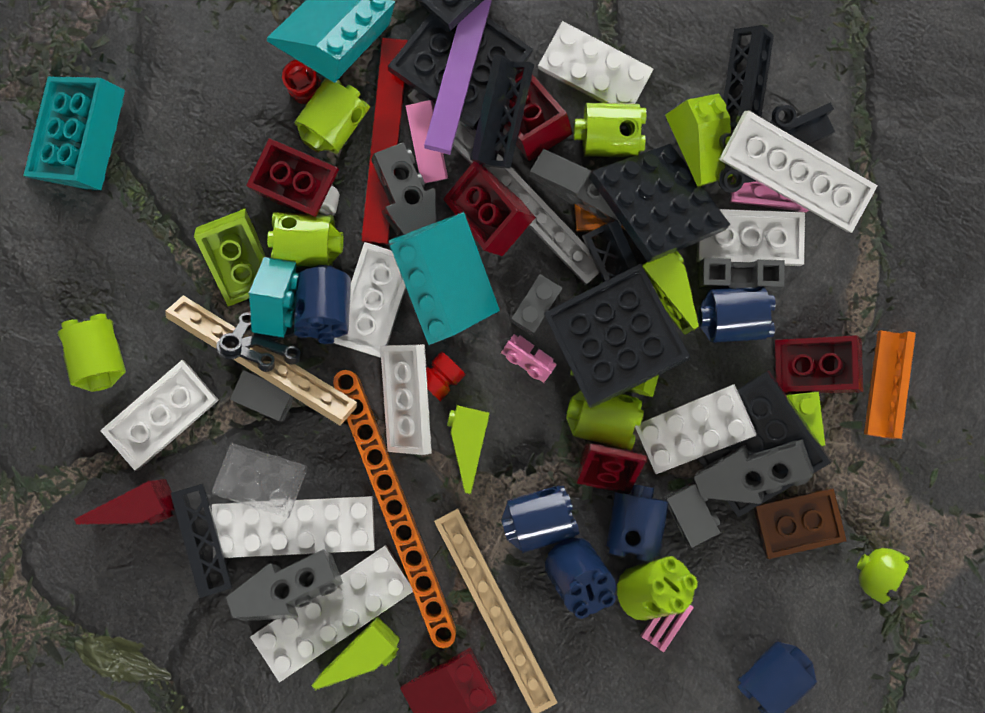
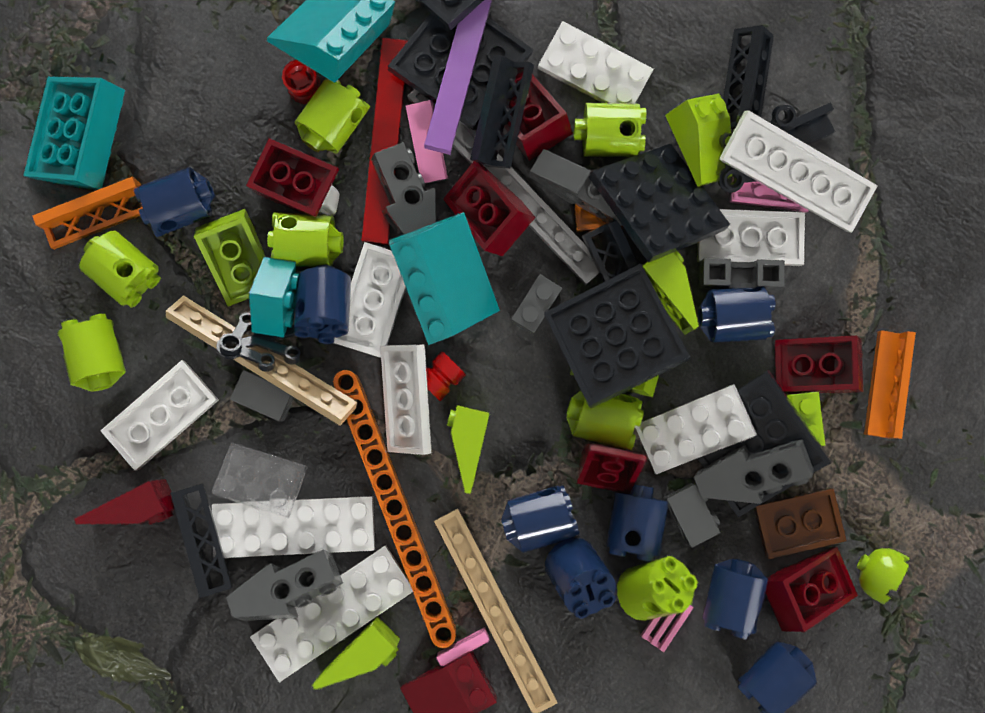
bright pink hinge [501,334,557,383] -> none
none -> orange fence [33,177,143,249]
none -> lime cylinder [79,230,161,308]
none -> dark blue cylinder [134,167,215,237]
none -> bright pink tile [437,627,489,666]
none -> dark blue cylinder [702,558,768,639]
none -> dark red slope [765,546,858,632]

